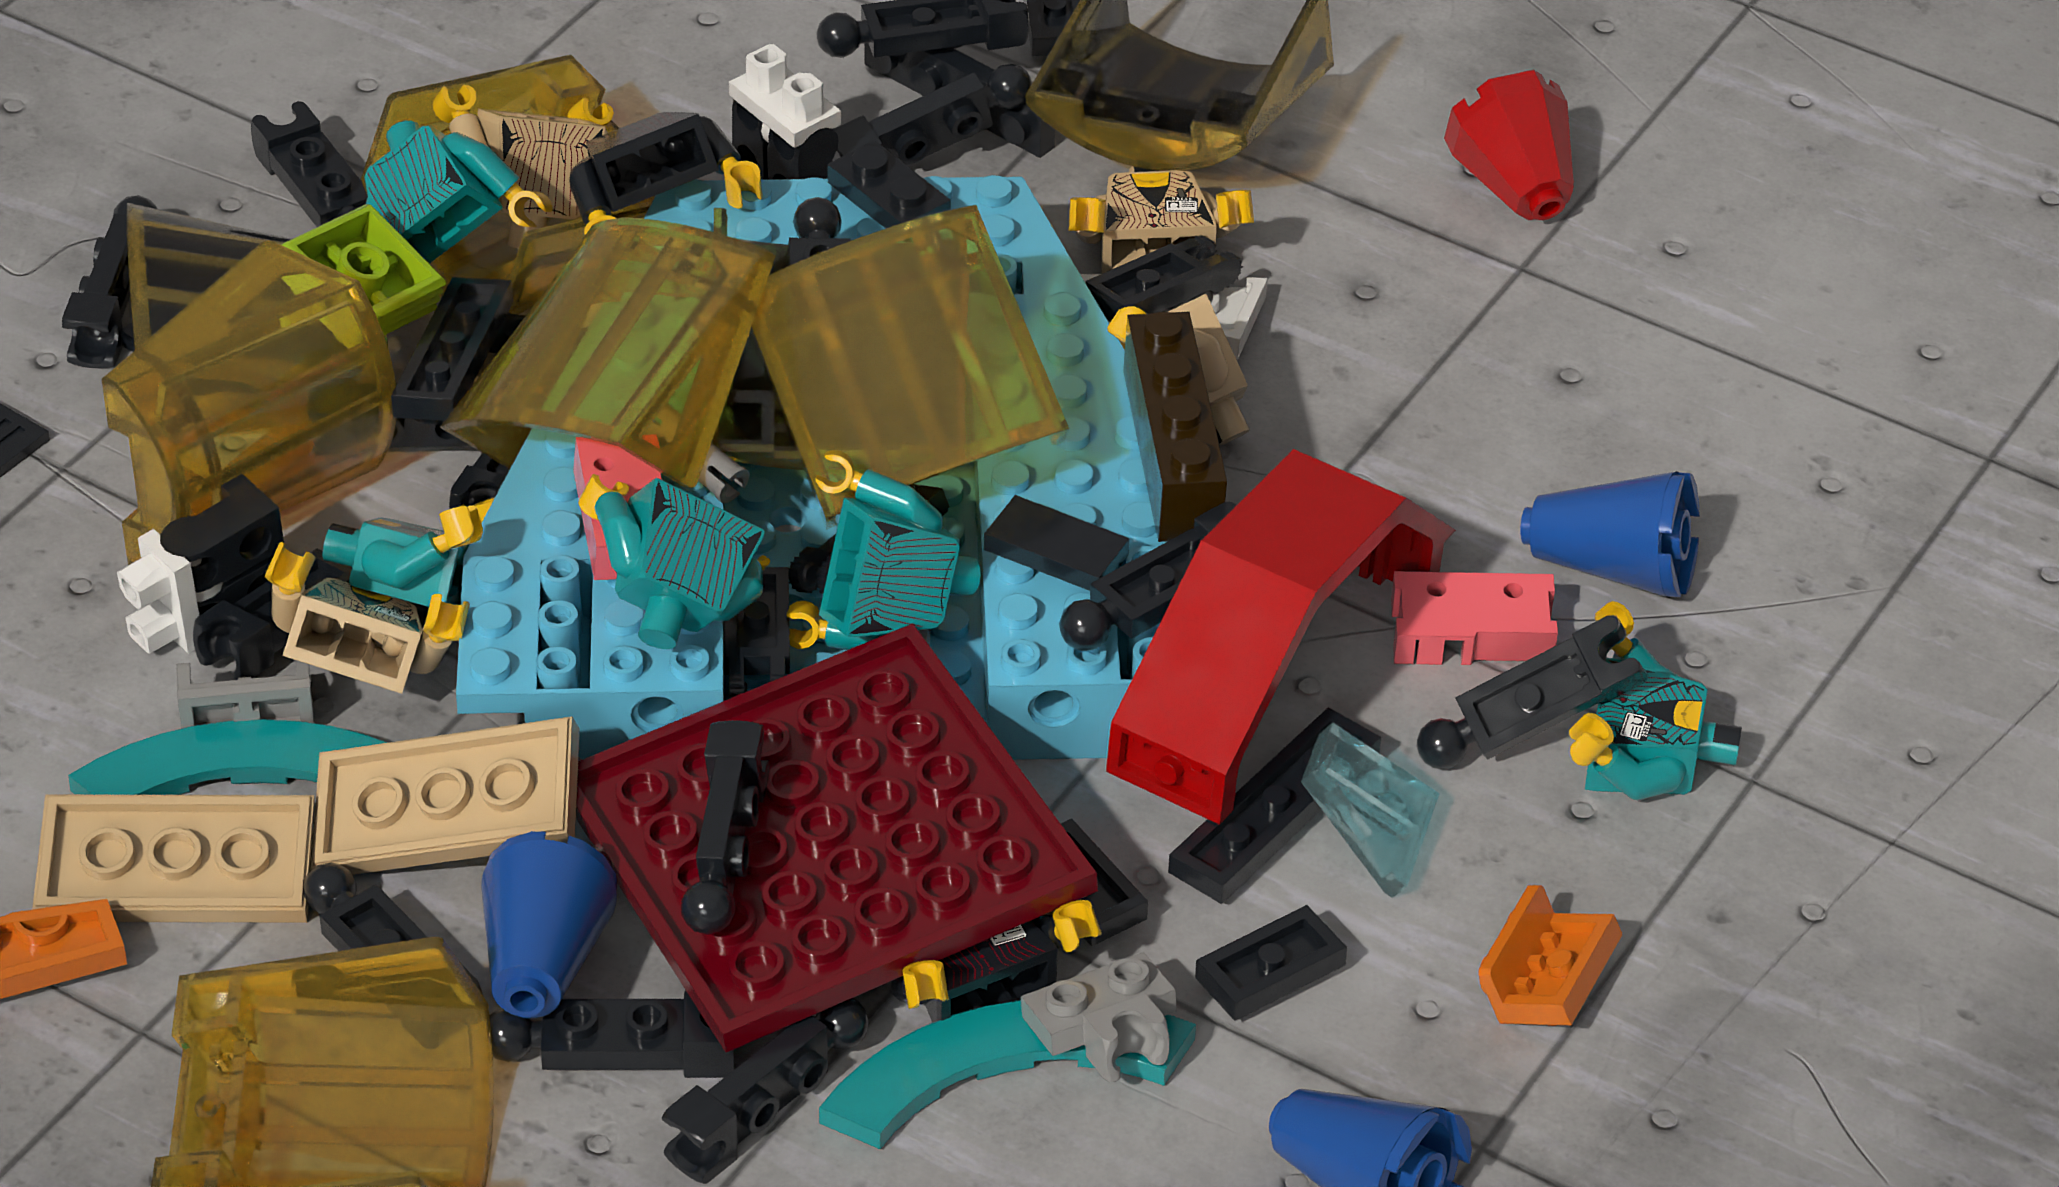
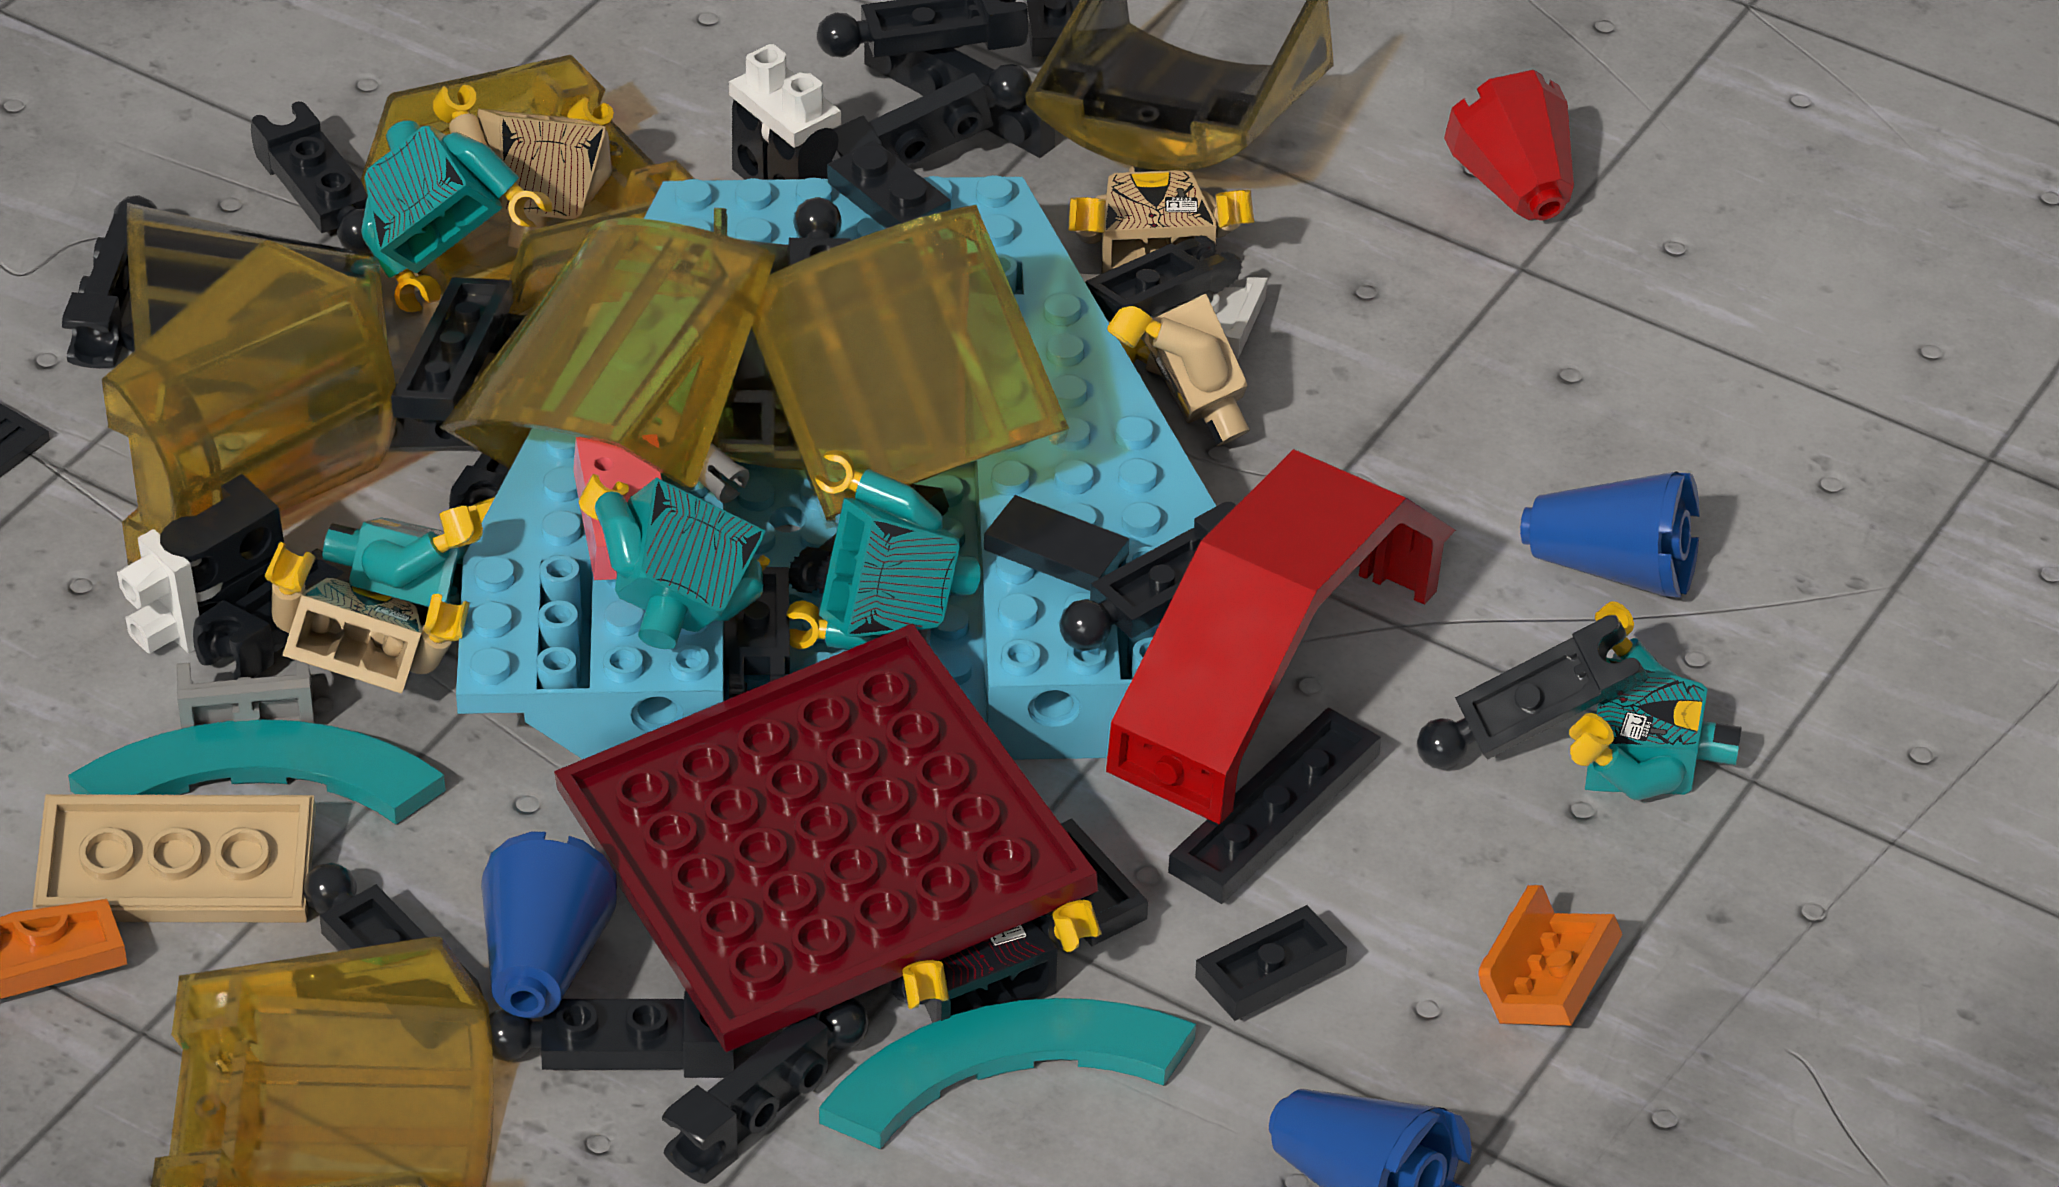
lime brick [272,204,447,351] -> none
tan tile [311,716,580,875] -> none
black torso [569,112,763,263] -> none
black plate [681,720,770,935] -> none
light grey plate [1021,952,1177,1082] -> none
dark brown brick [1123,312,1227,542] -> none
clear light blue wing [1301,723,1440,898] -> none
coral piece [1391,571,1558,665] -> none

